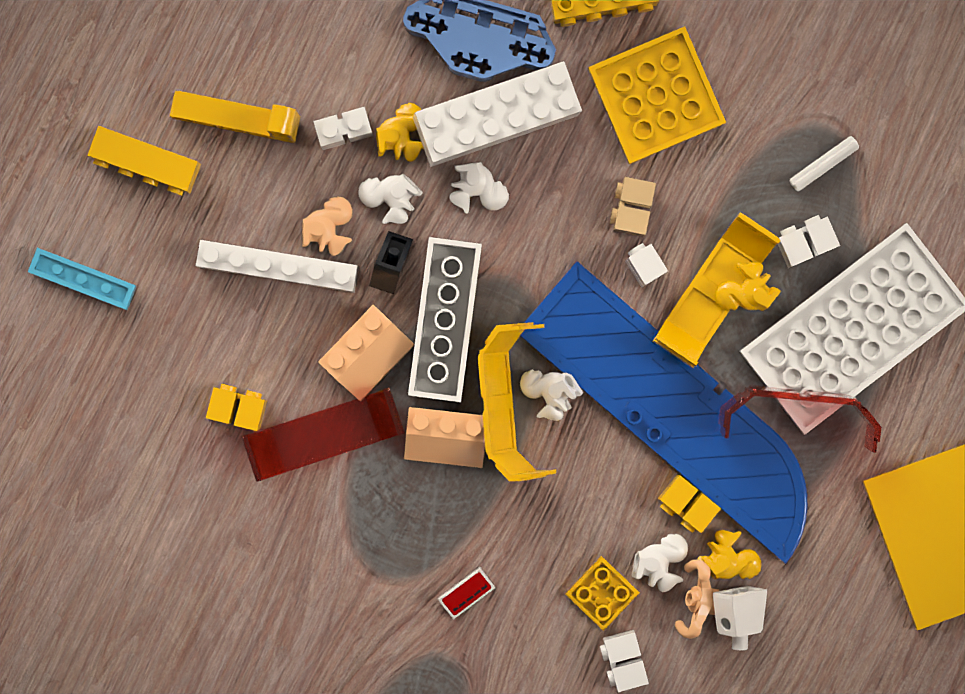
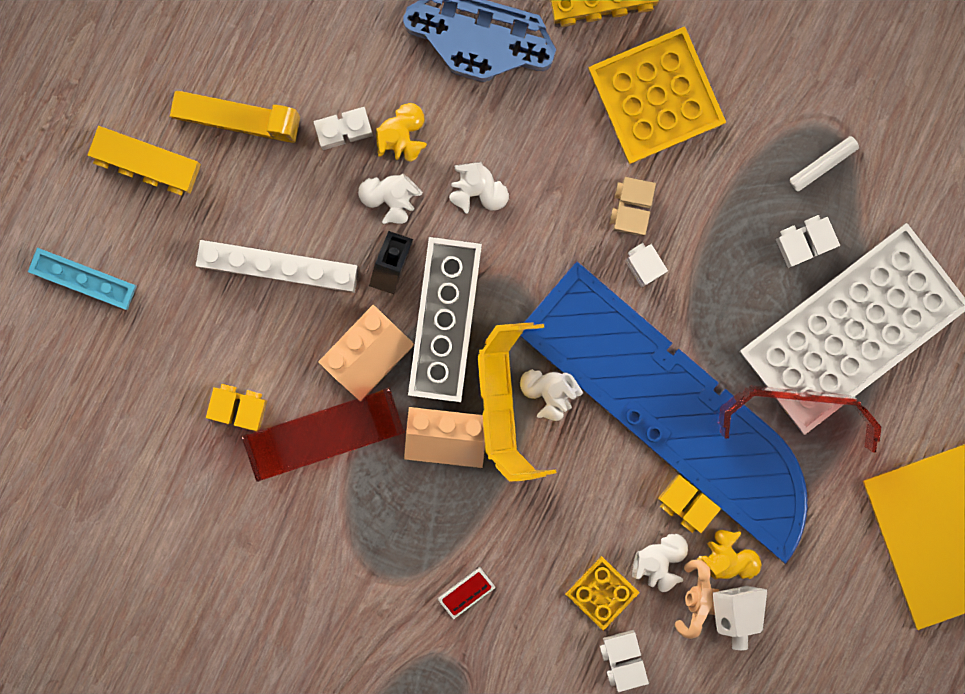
light nougat animal [302,196,353,256] -> none
white brick [413,61,582,167] -> none
yellow windscreen [653,213,781,368] -> none
yellow animal [715,262,781,311] -> none

